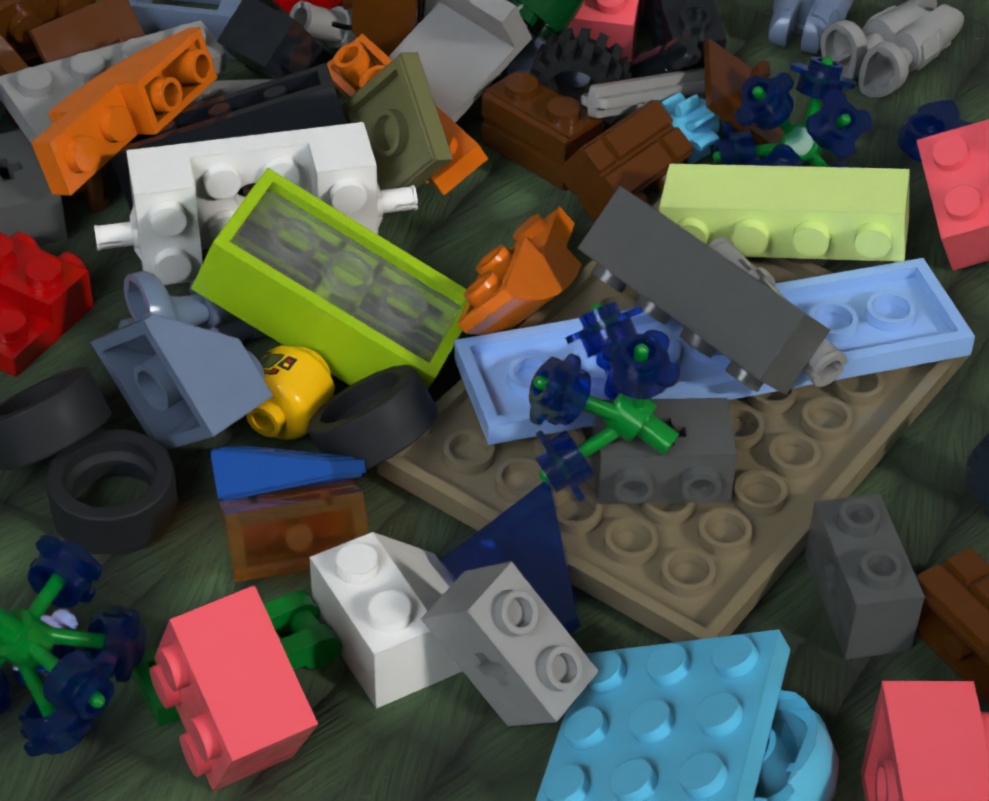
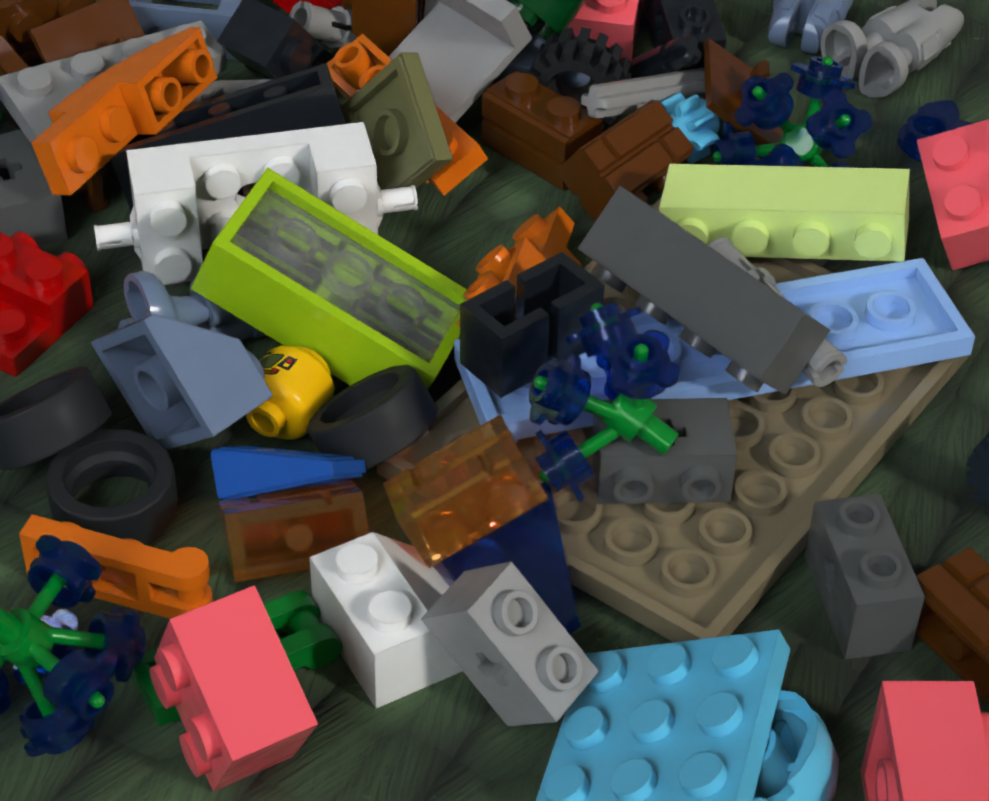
none -> orange plate [19,514,213,619]
none -> clear orange brick [383,414,549,568]
none -> black piece [460,252,605,398]

